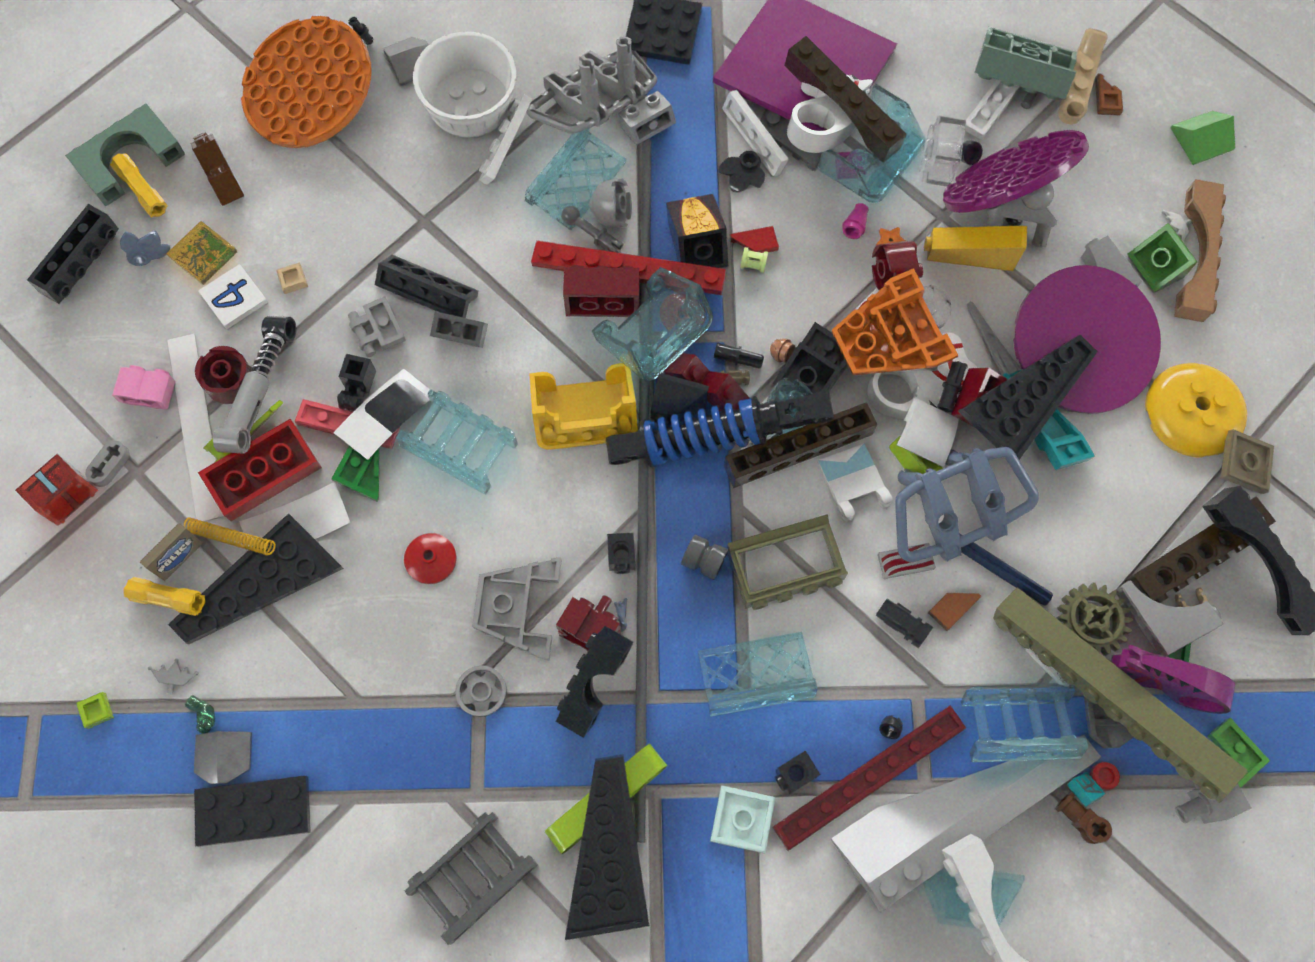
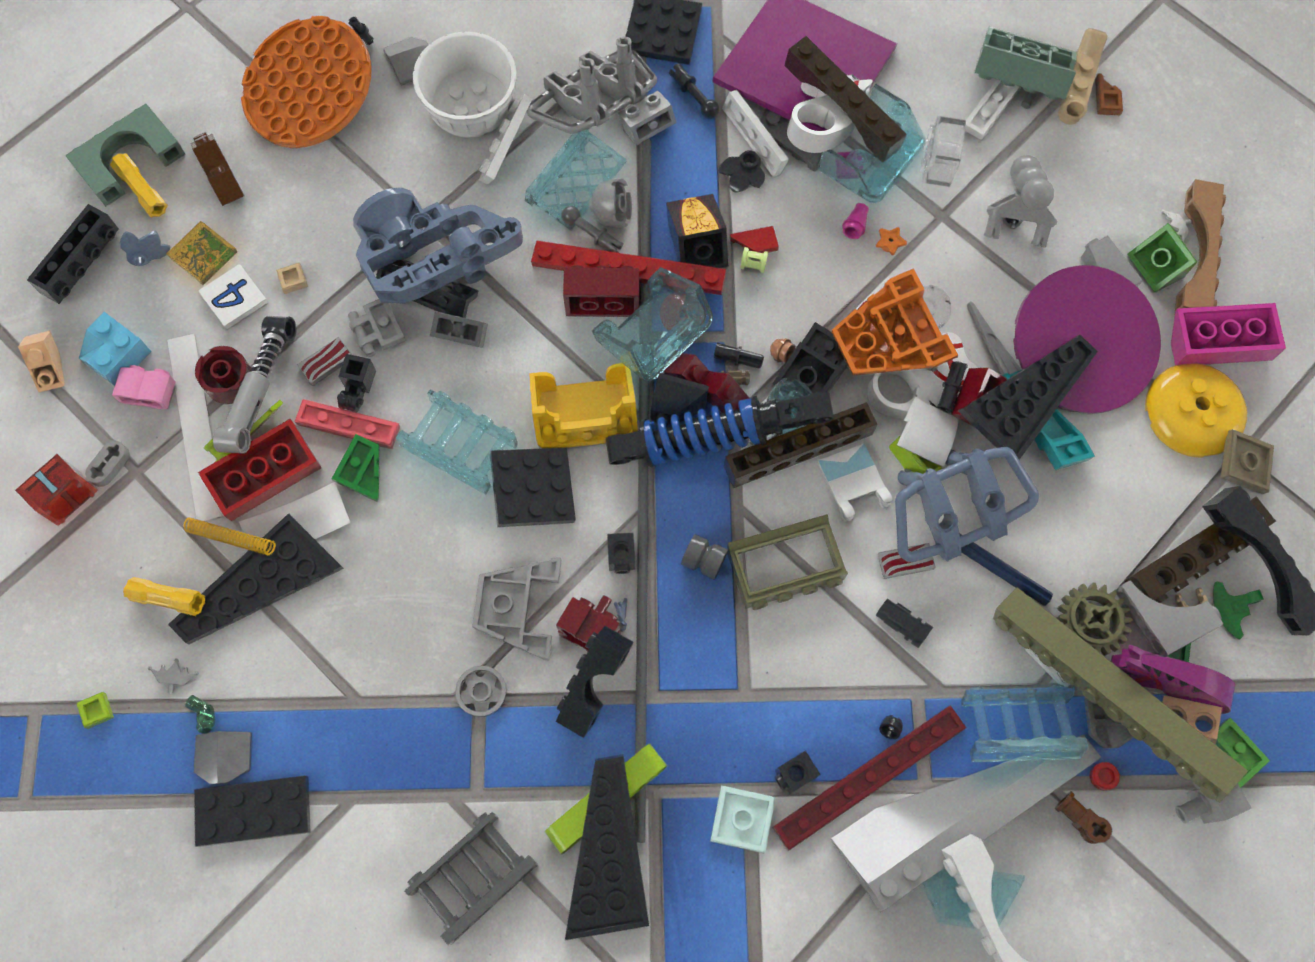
dark tan tile [140,523,203,581] -> none
sticker [334,369,437,460] -> none
red dish [404,533,457,584] -> none
clear light blue fence [698,632,818,717] -> none
dark red brick [872,241,923,290] -> none
yellow slope [924,226,1027,271] -> none
dark orange tile [928,593,981,631] -> none
magenta tile [943,130,1089,213] -> none
black tile [955,140,983,165] -> none
teal tile [1067,772,1106,807] -> none
bright green slope [1170,111,1235,165] -> none
none -> light nougat slope [18,331,65,392]
none -> medium azure slope [79,312,151,386]
none -> tile [297,337,352,386]
none -> sand blue piece [353,188,523,304]
none -> black plate [490,447,576,528]
none -> black pin [669,63,719,119]
none -> light nougat brick [1162,695,1222,744]
none -> dark pink slope [1171,303,1286,365]
none -> green piece [1213,582,1264,640]

